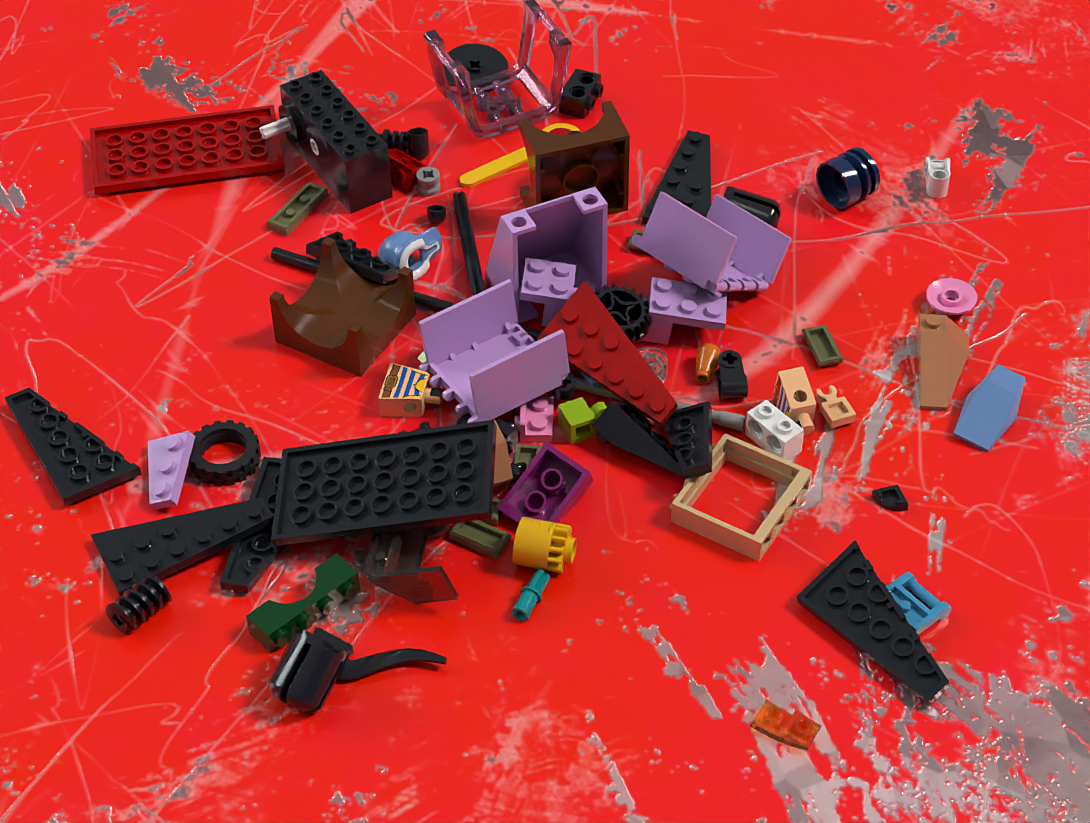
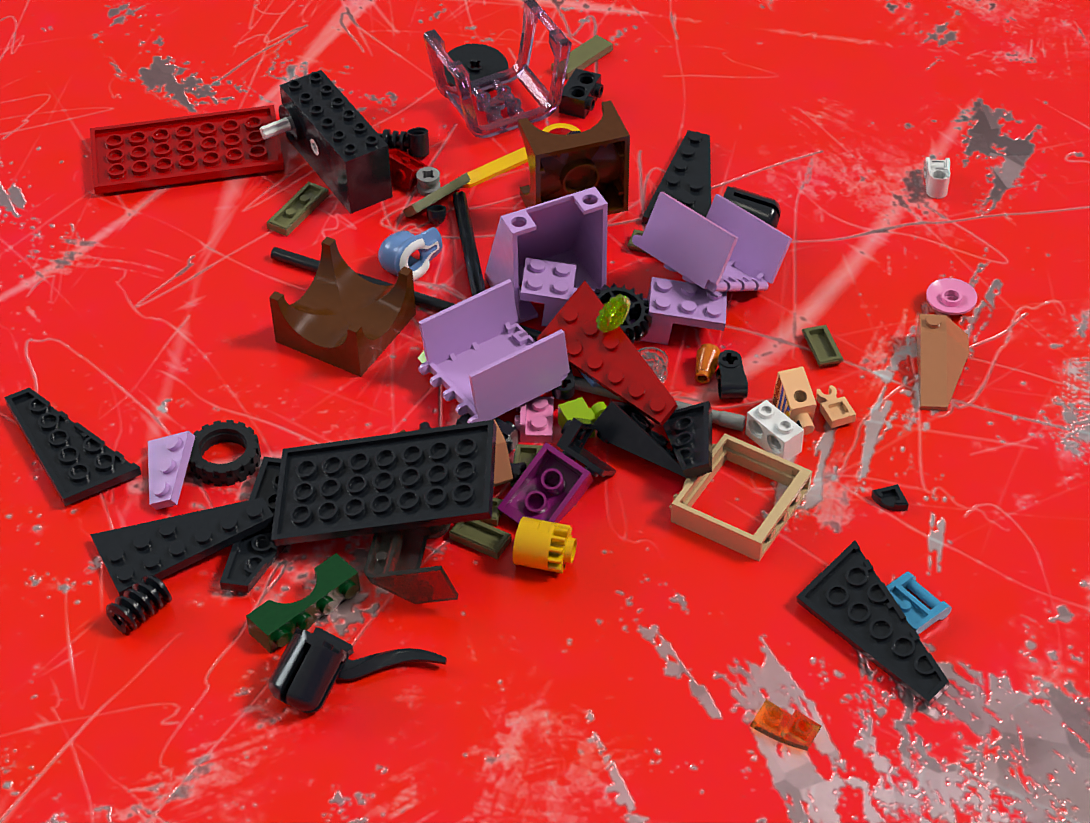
black wing [306,231,399,285] -> none
torso [378,363,443,417] -> none
teal axle [512,569,550,621] -> none
dark blue wheel [816,147,881,209] -> none
medium blue piece [953,364,1026,453] -> none
none -> olive tile [402,172,471,218]
none -> olive tile [551,35,613,80]
none -> black bracket [557,418,616,477]
none -> clear neon green gear [596,294,631,332]

